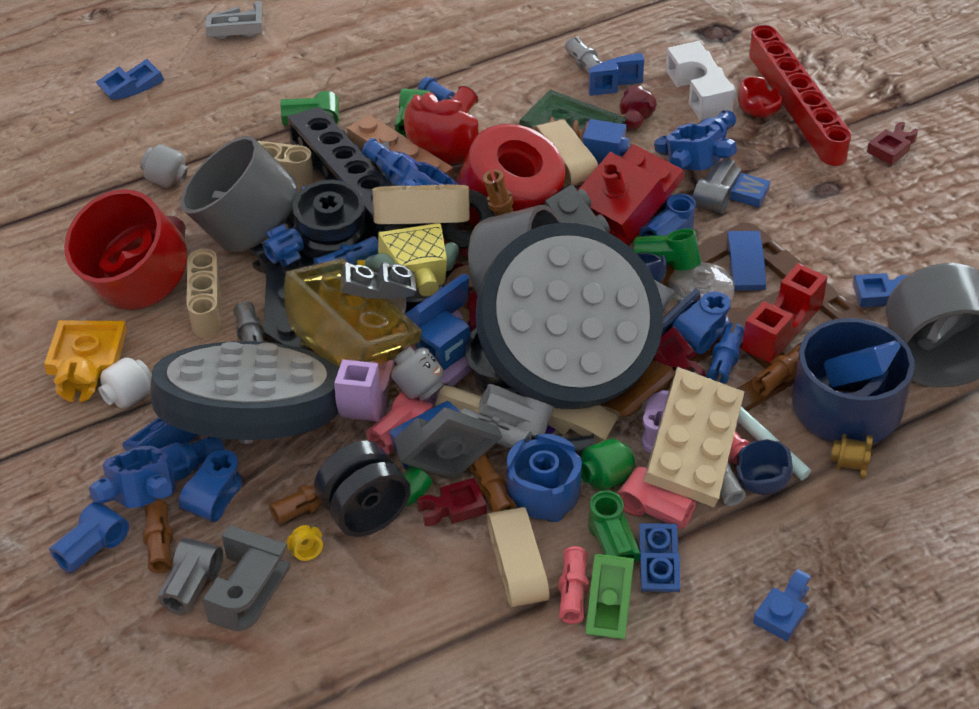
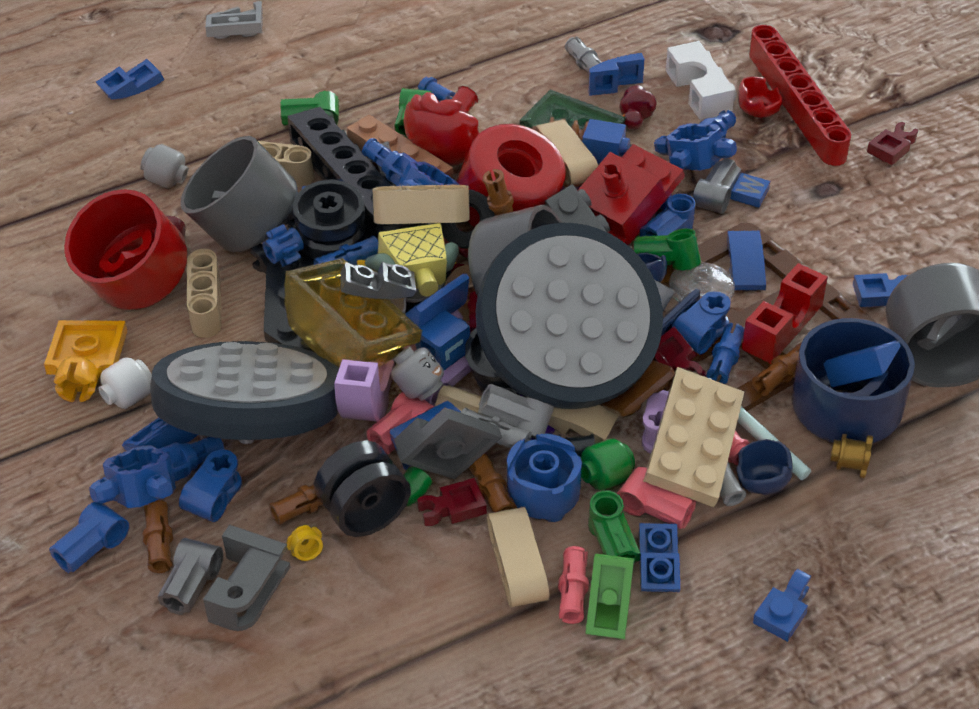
flat silver pin [233,301,263,342] -> none

